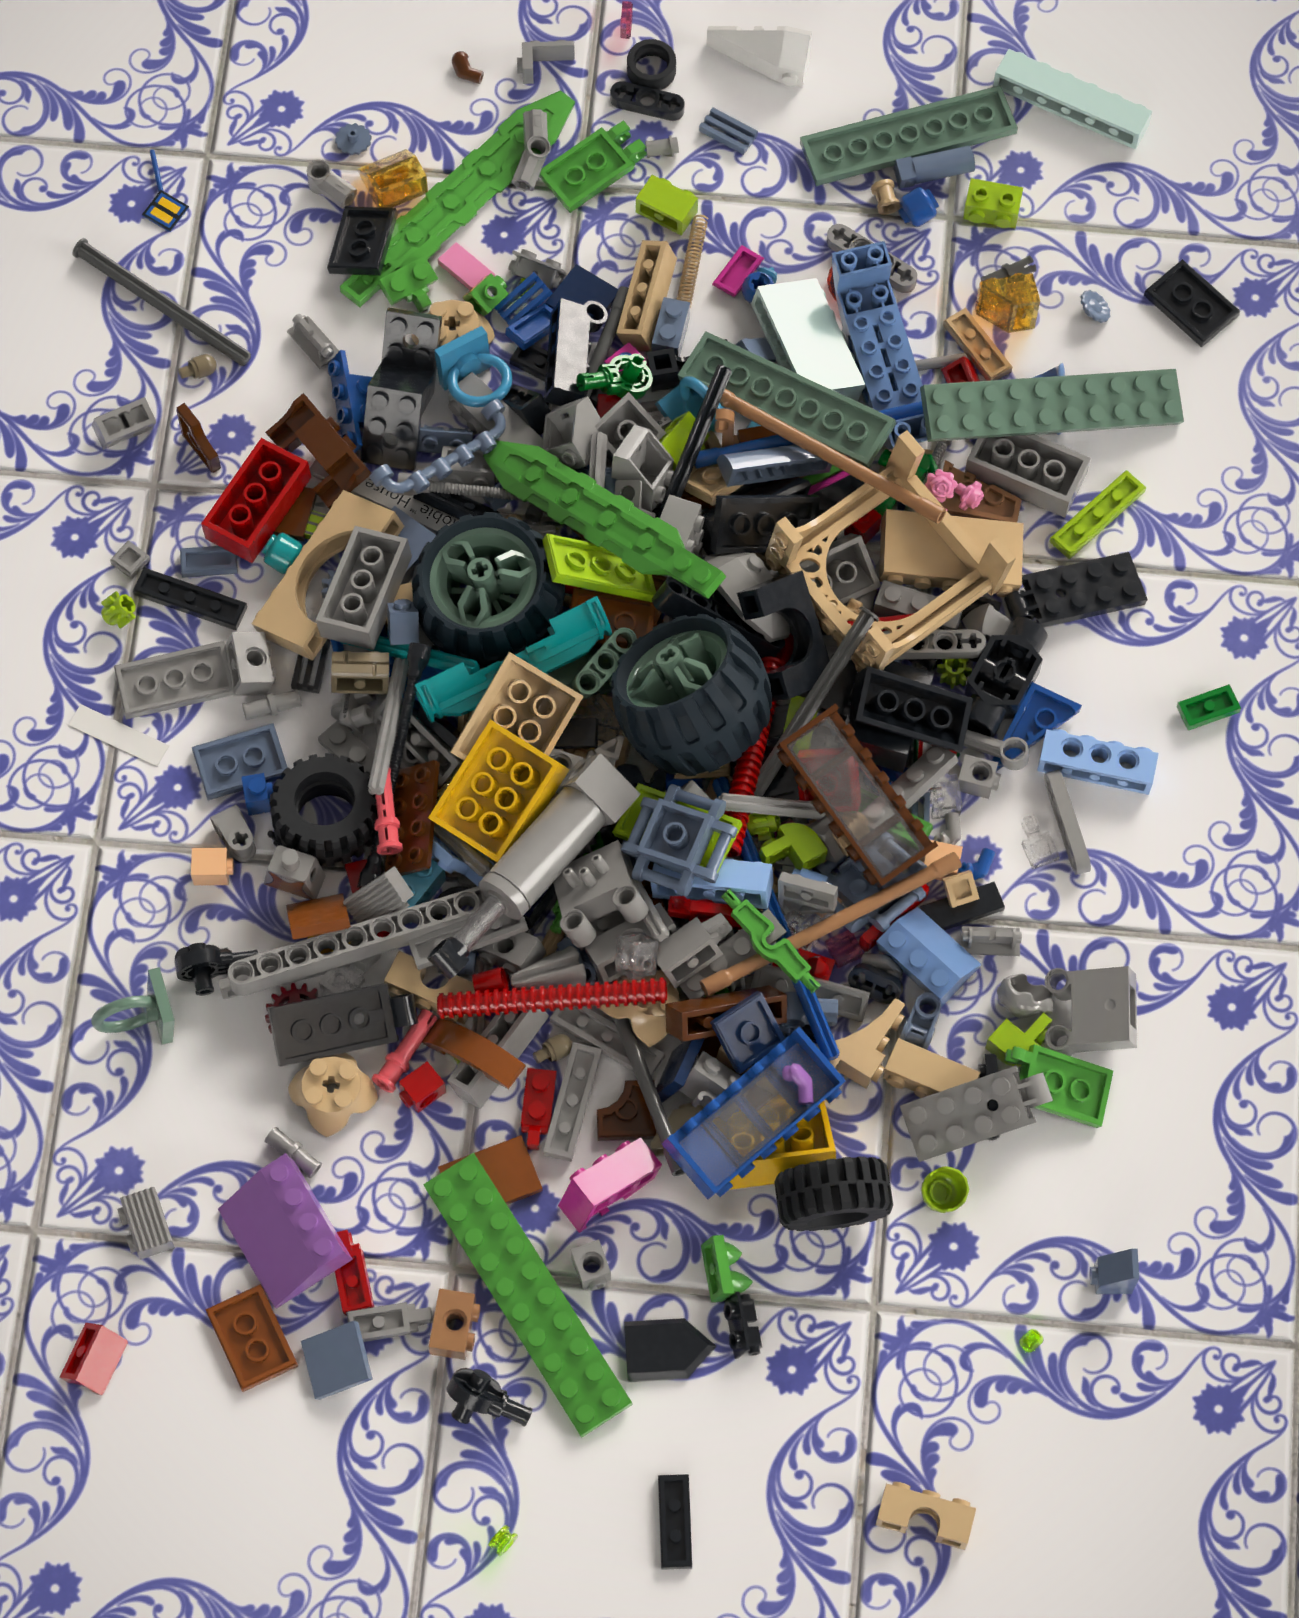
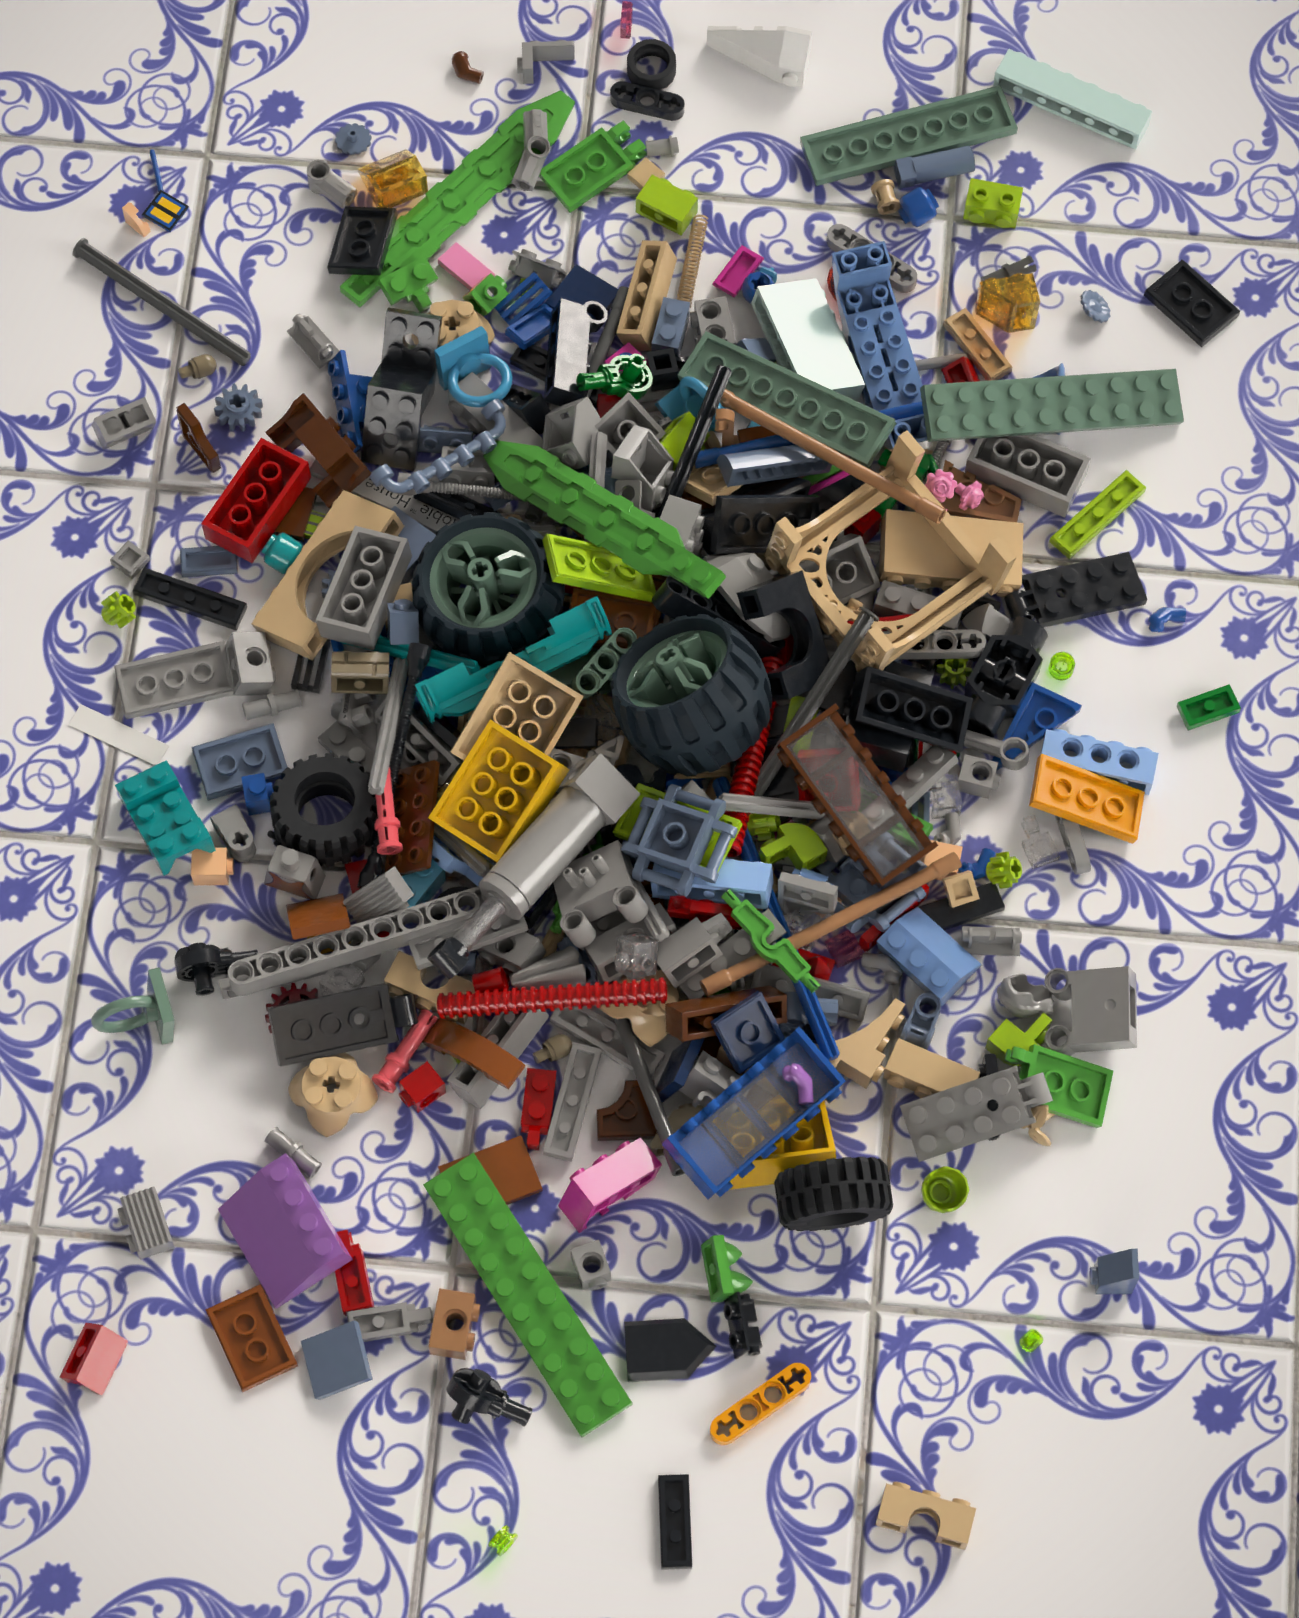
sand blue tile [699,107,758,155] -> none
black beam [848,963,903,1005] -> none
none -> teal piece [115,760,216,876]
none -> light nougat tile [122,202,151,237]
none -> sand blue gear [214,383,263,432]
none -> tan tile [627,157,665,189]
none -> light grey brick [690,296,736,347]
none -> light orange beam [710,1363,811,1445]
none -> lime gear [986,852,1022,889]
none -> tan plant [1021,1105,1055,1146]
none -> light orange tile [1029,754,1145,844]
none -> clear neon green bush [1049,652,1075,681]
none -> blue arm [1148,607,1186,632]

